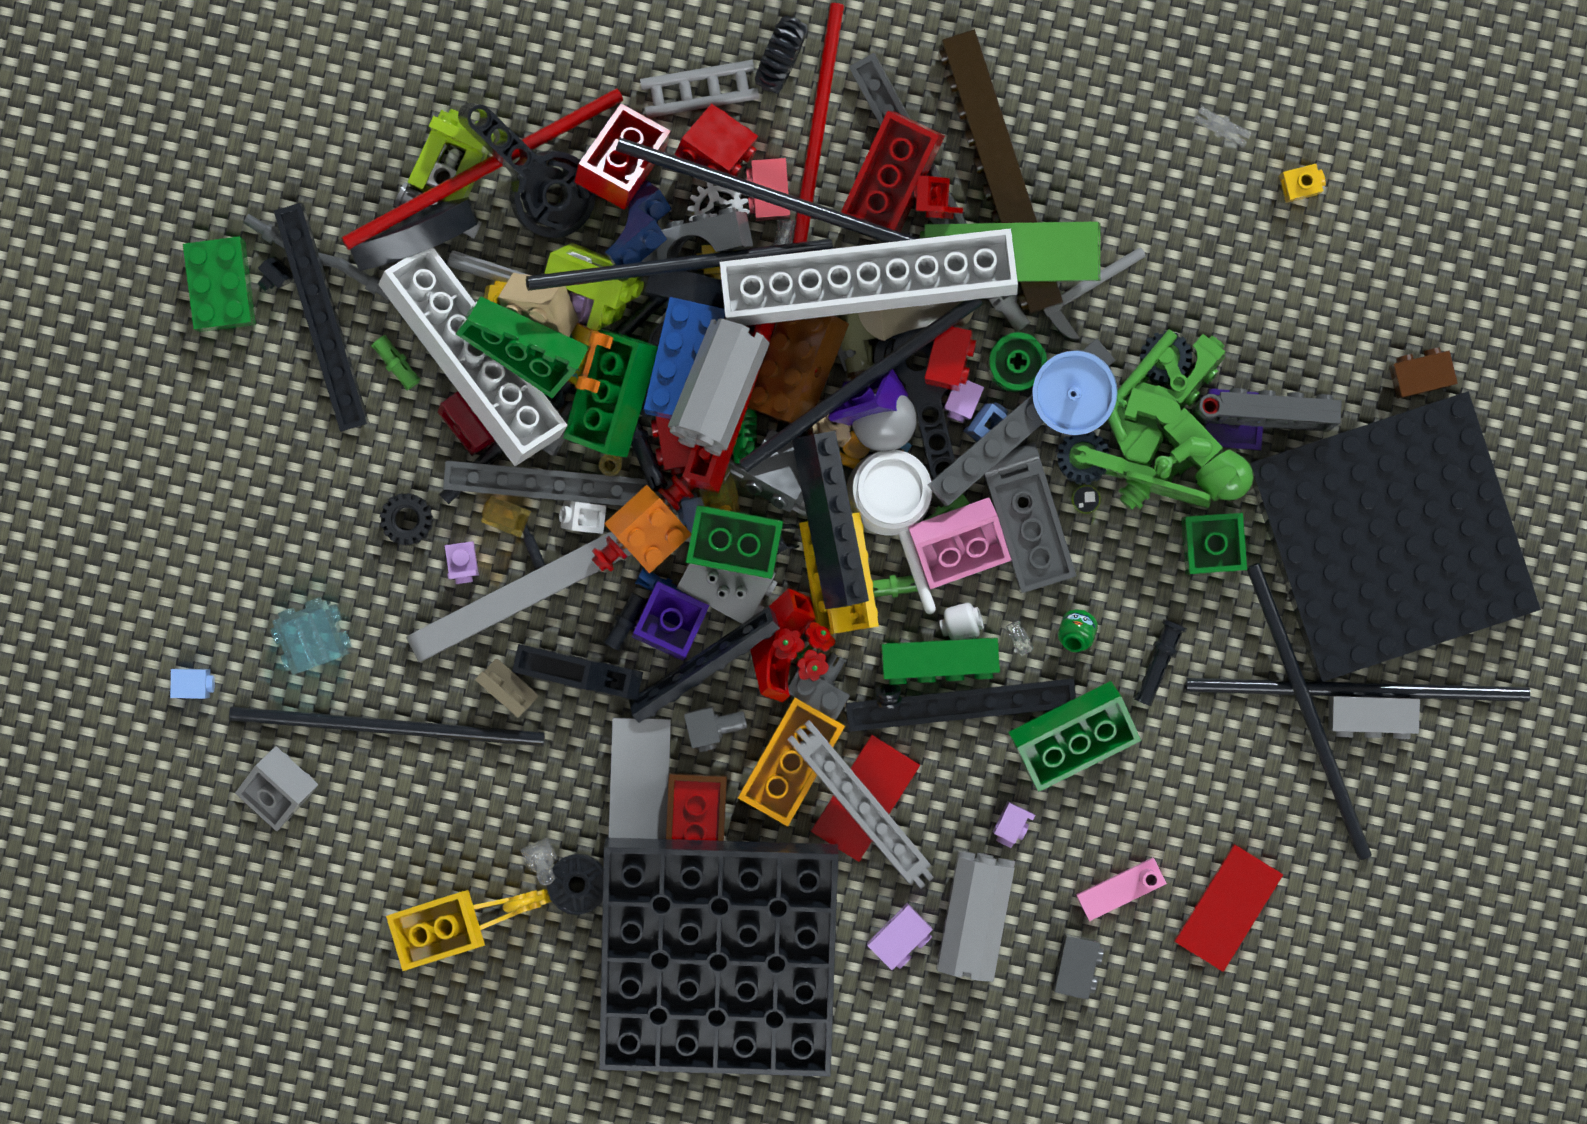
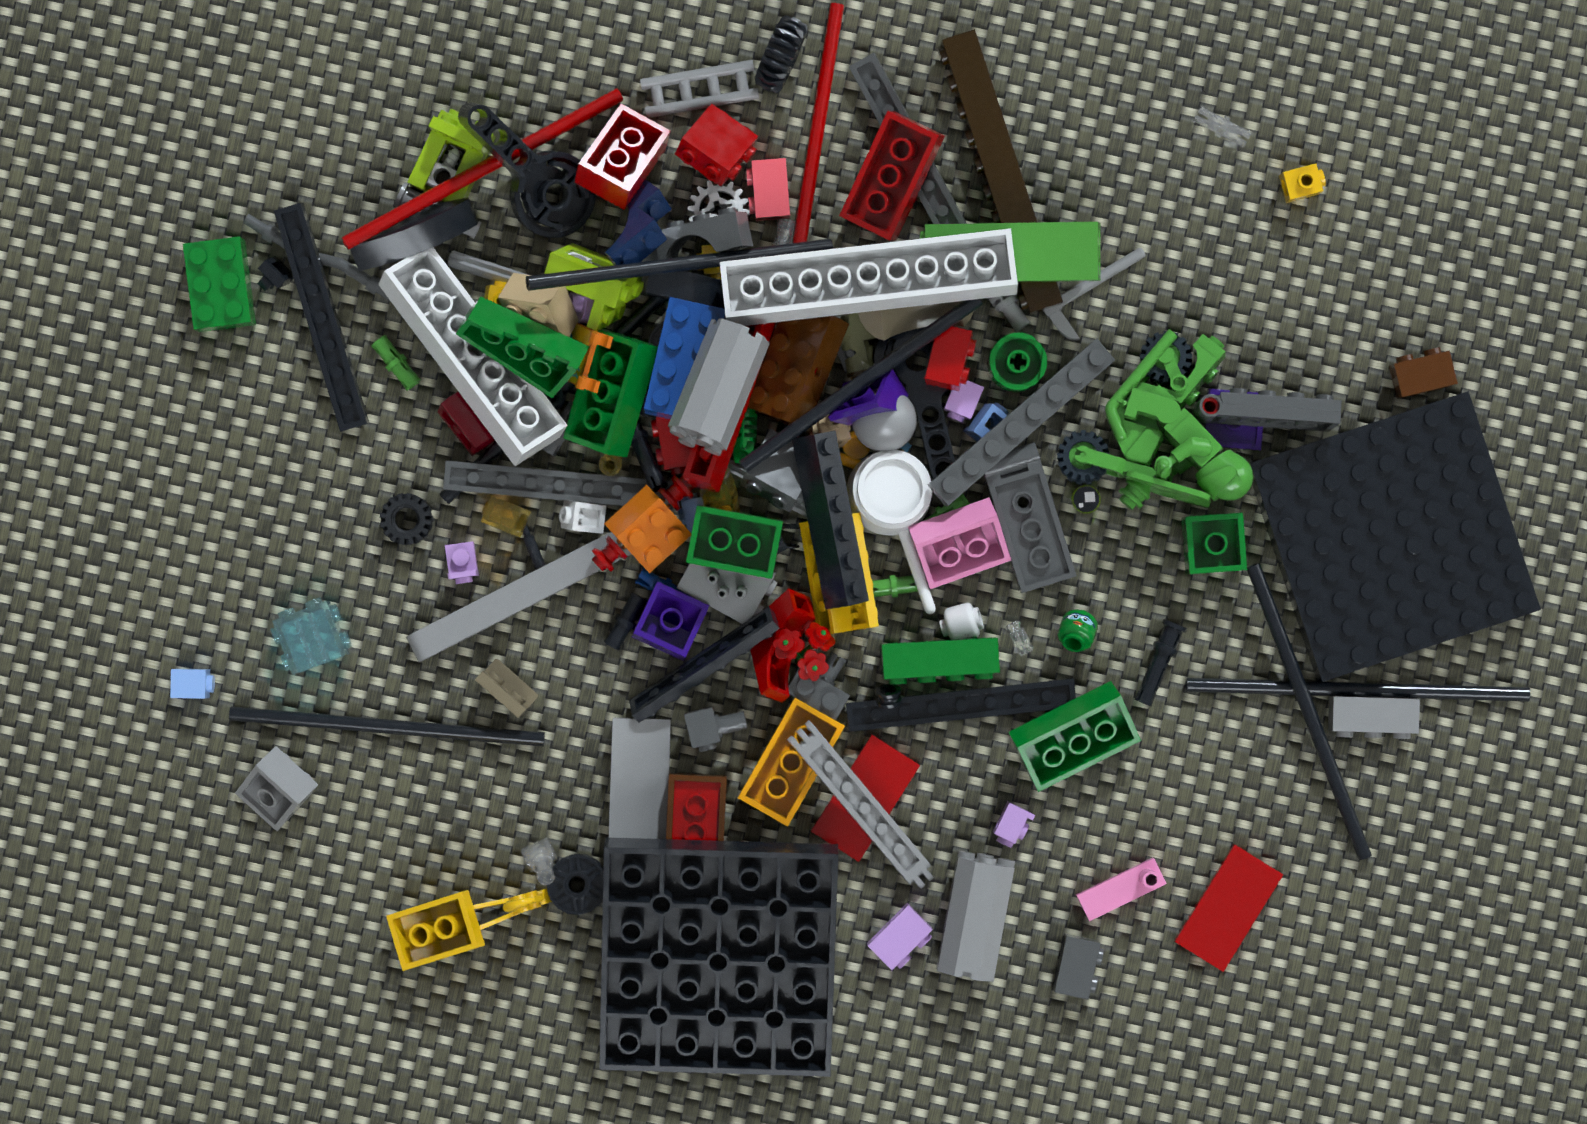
black slope [512,644,643,700] -> none
black piece [616,137,919,243] -> none
red bracket [914,176,963,219] -> none
light blue piece [1033,350,1117,435] -> none

